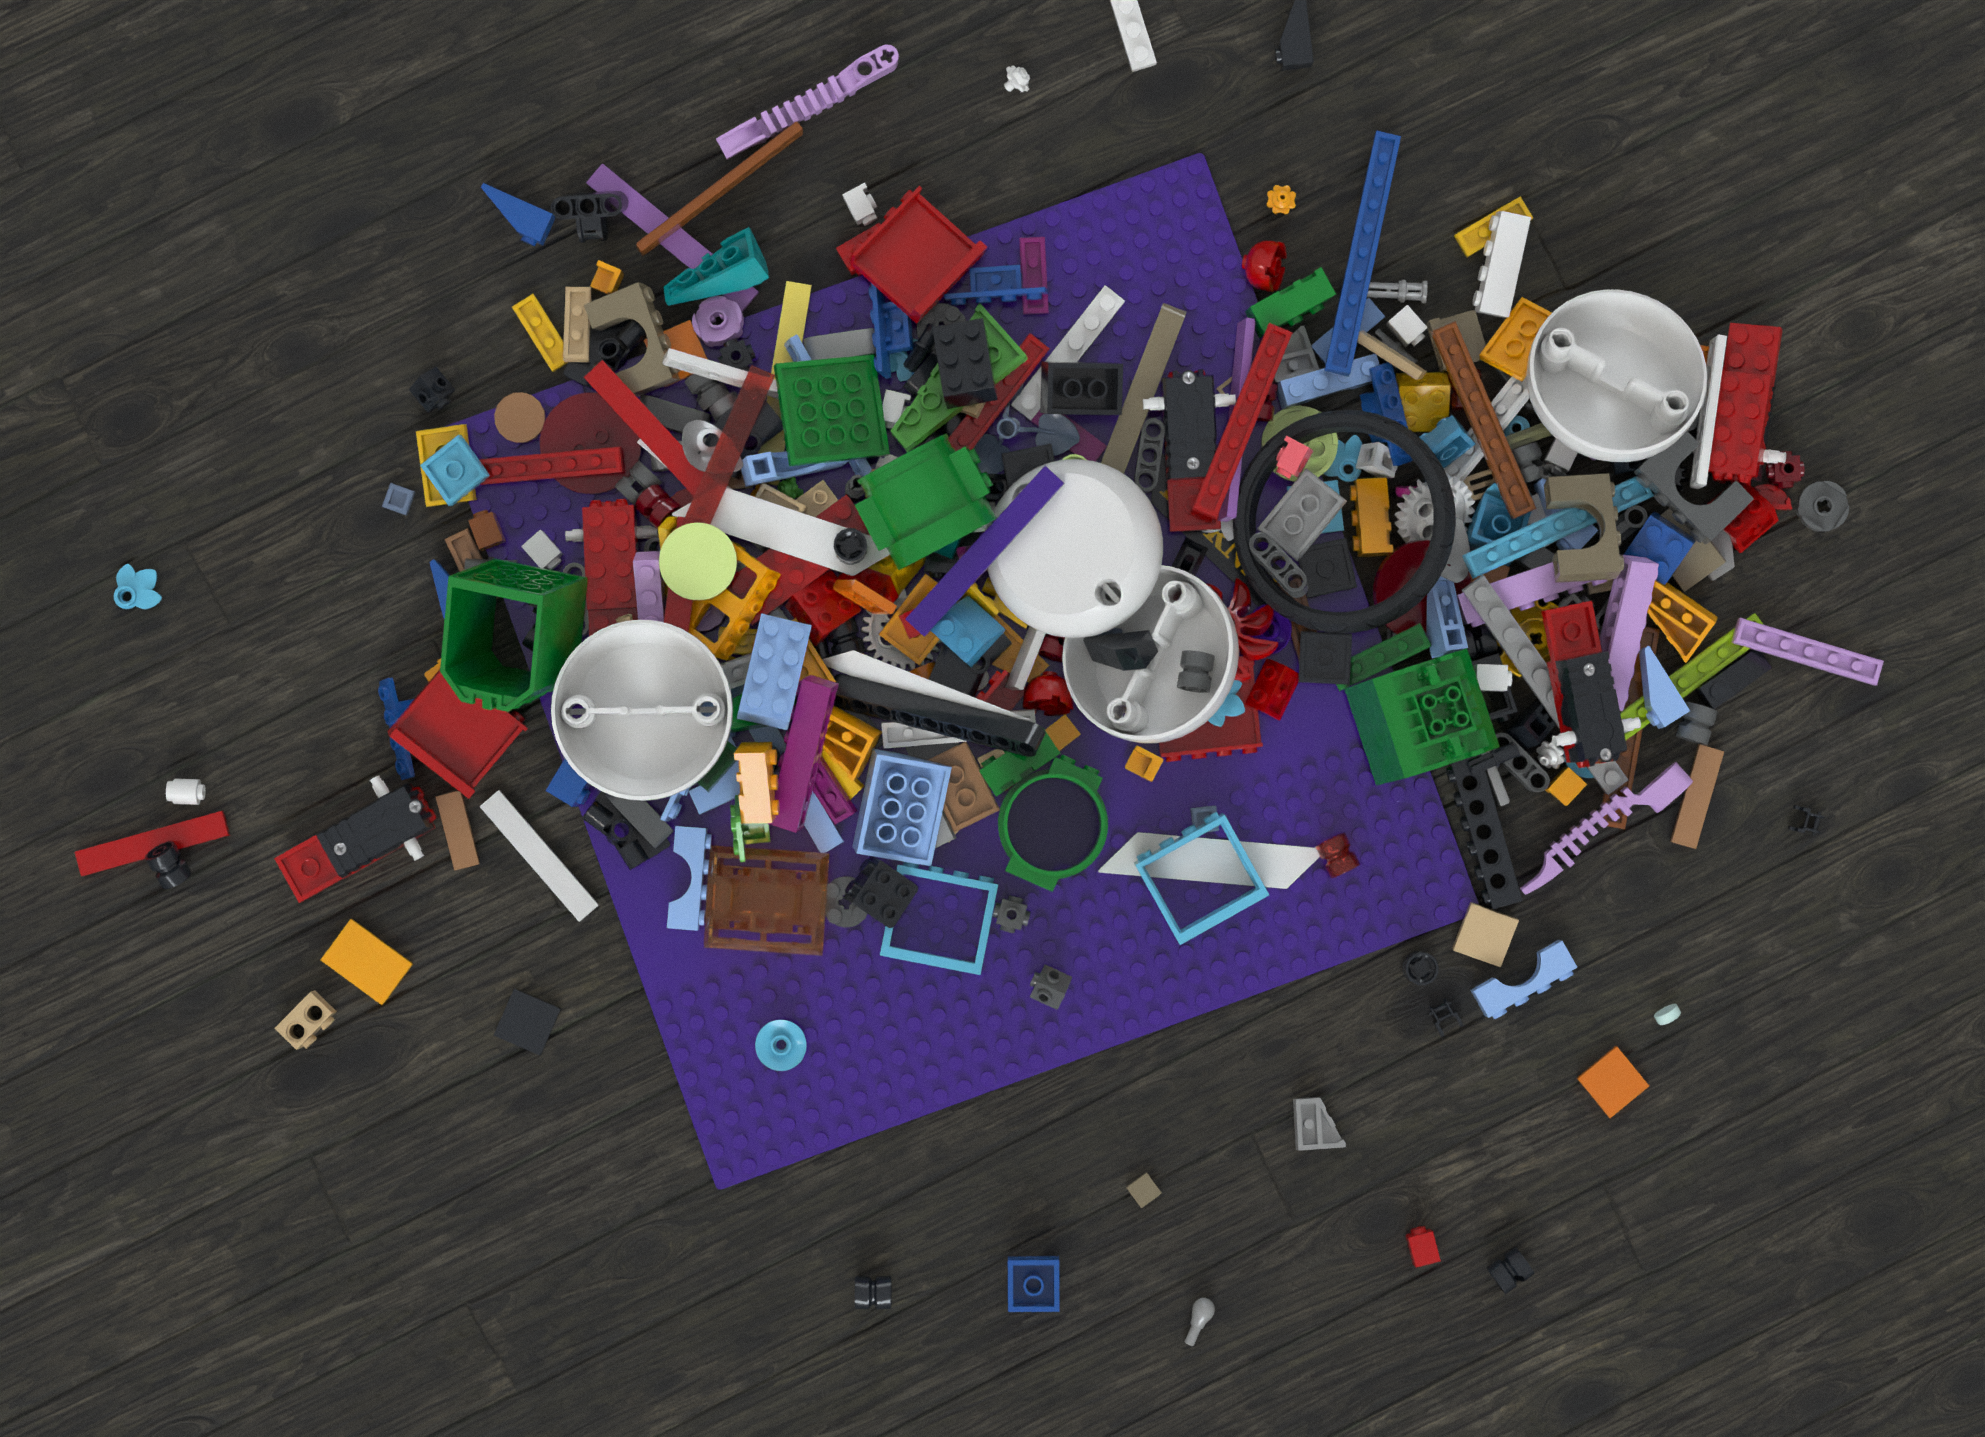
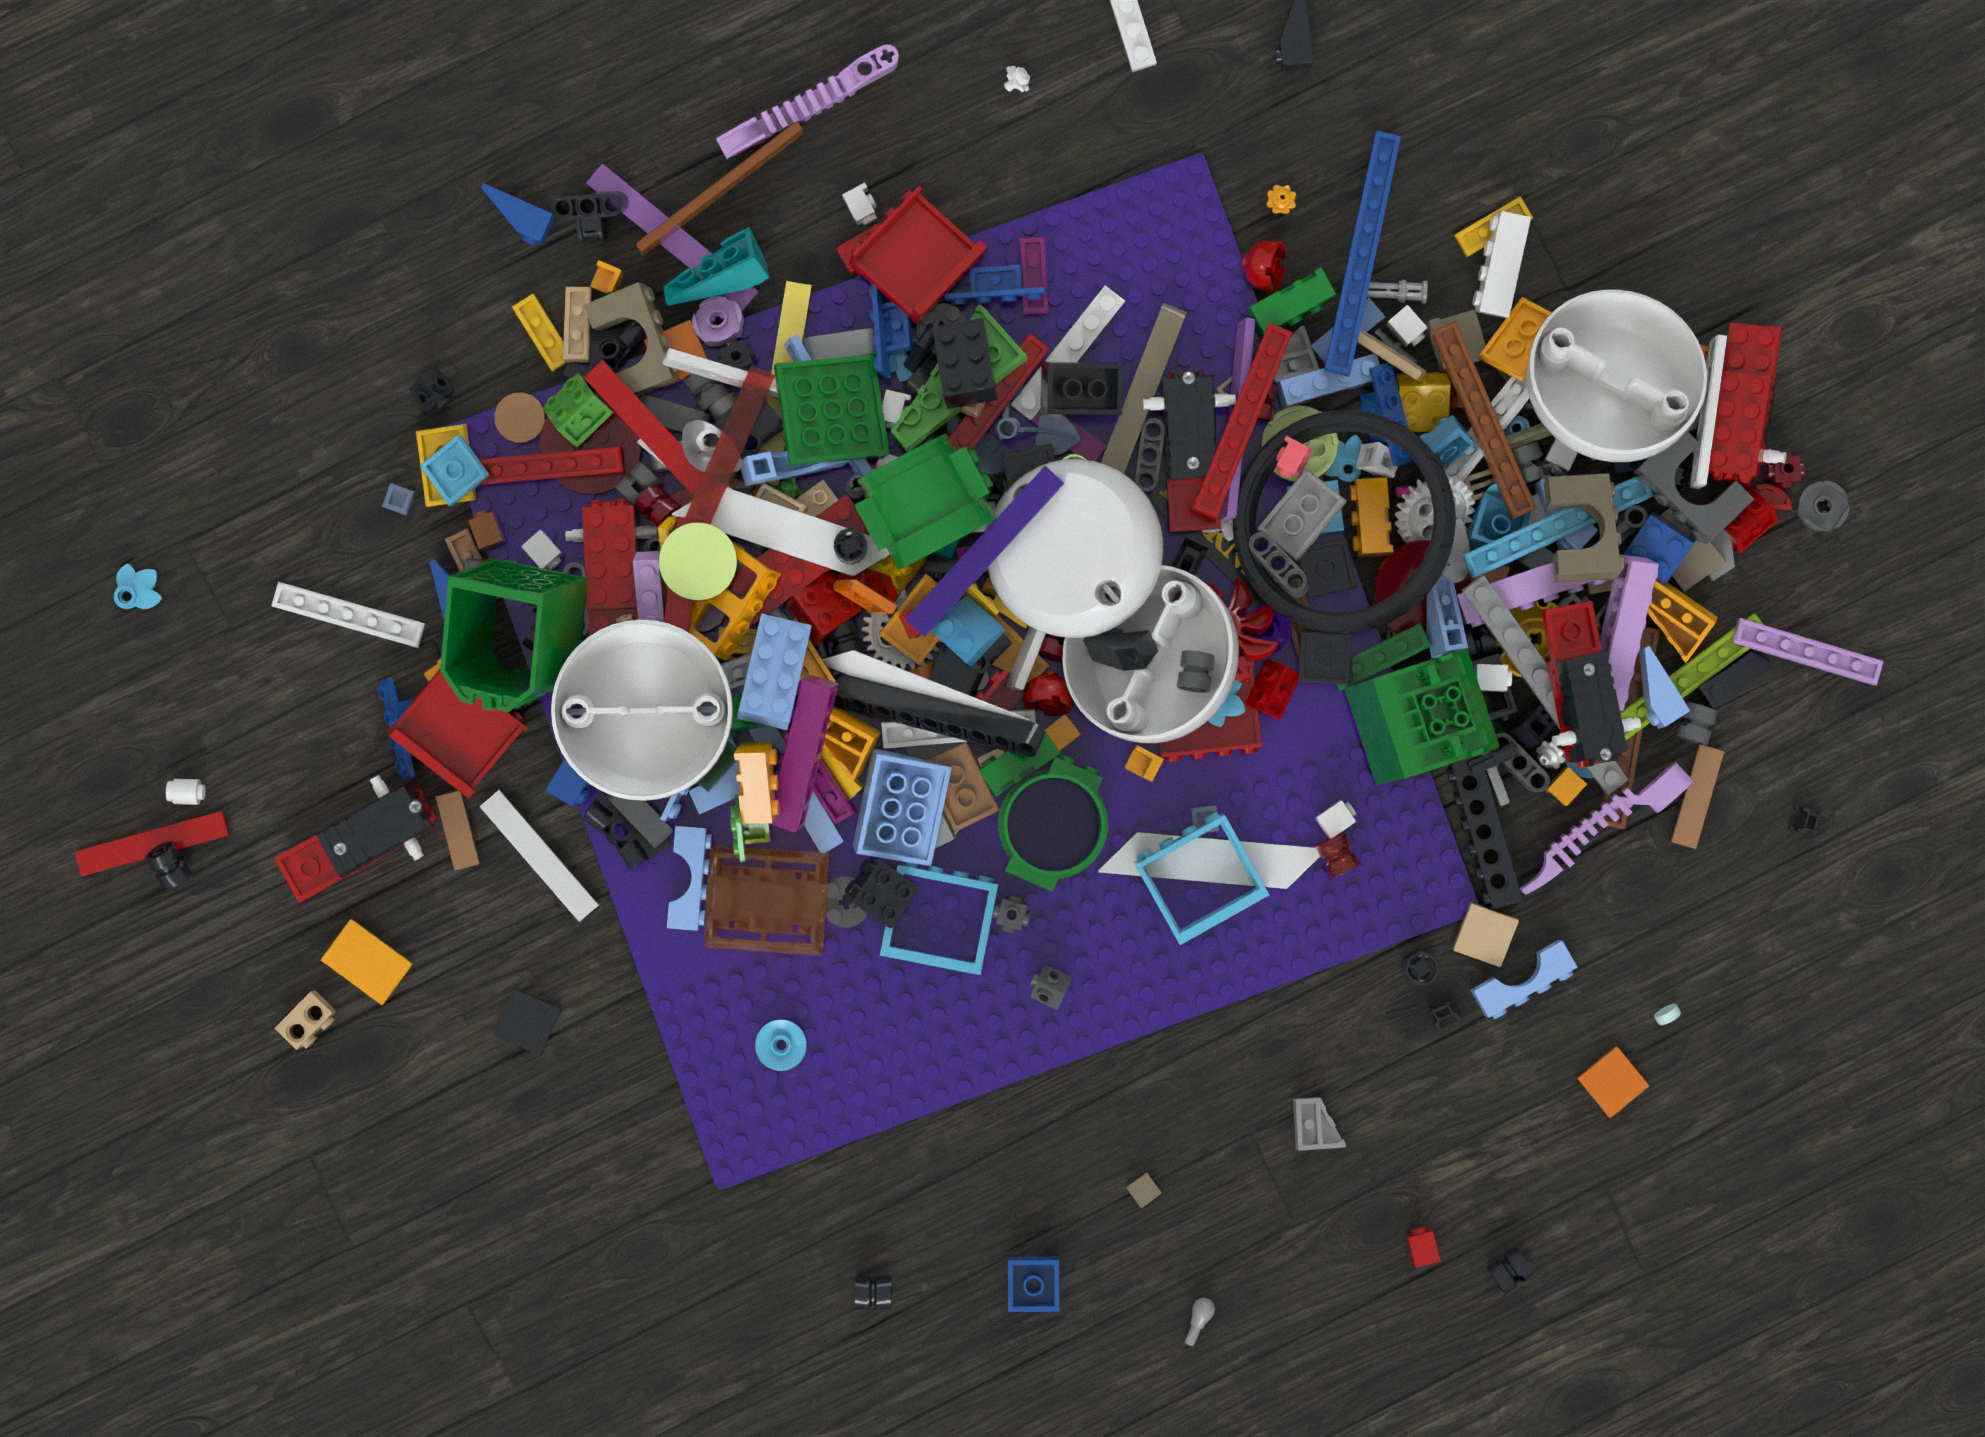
none -> white tile [271,582,426,648]
none -> bright green bracket [543,373,613,447]
none -> white brick [1314,800,1356,839]

